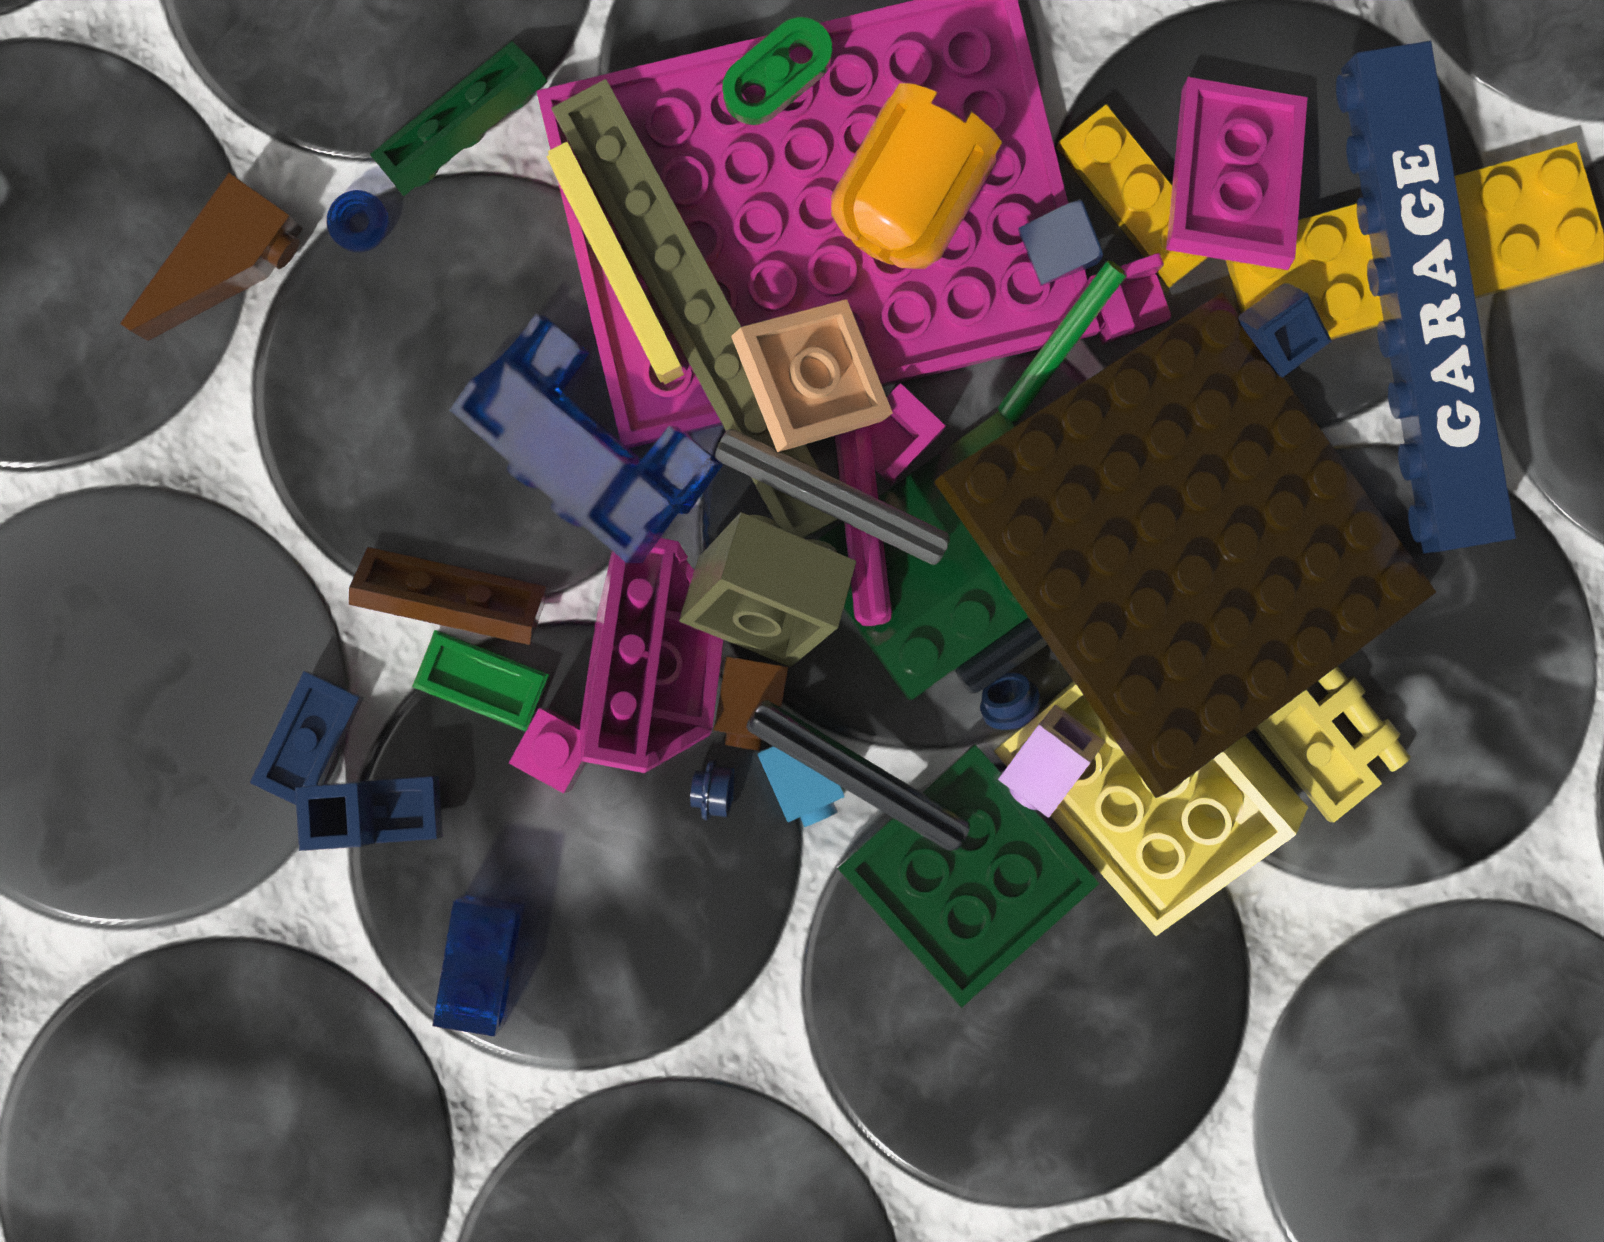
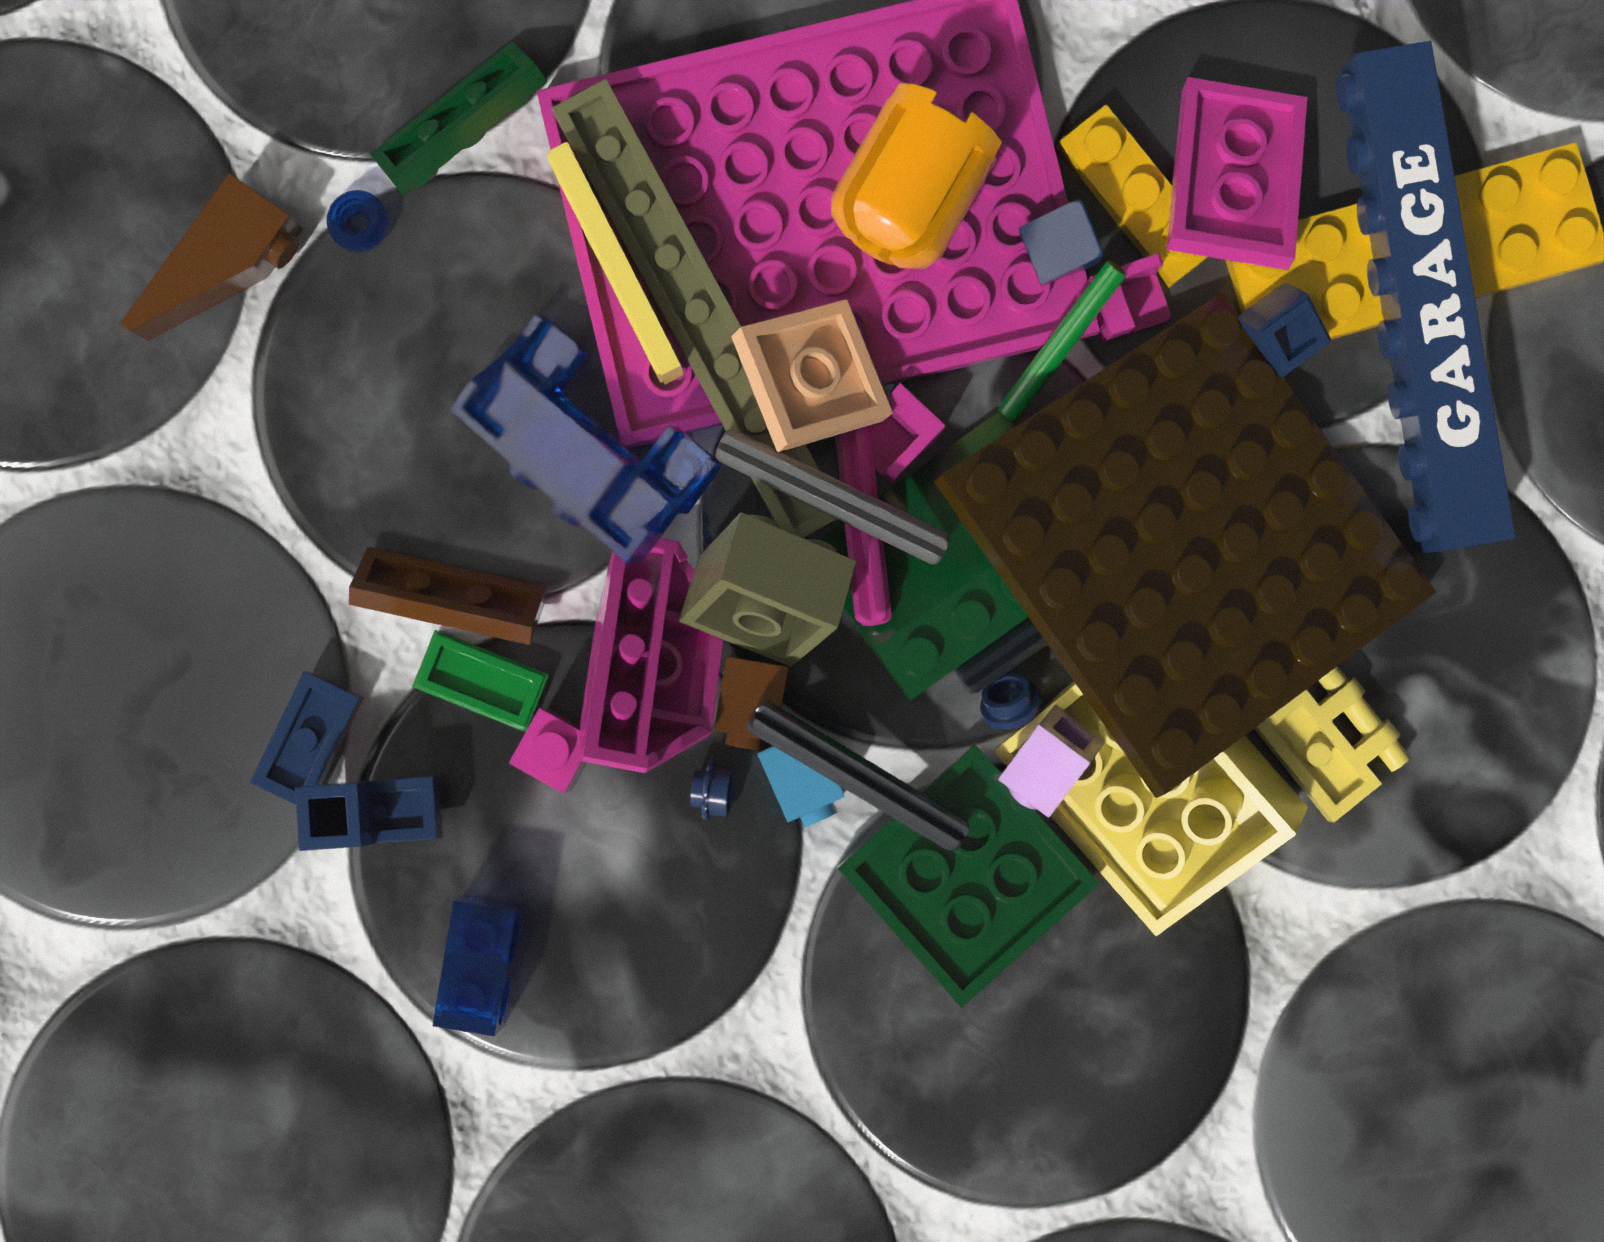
green plate [722,17,832,125] -> none

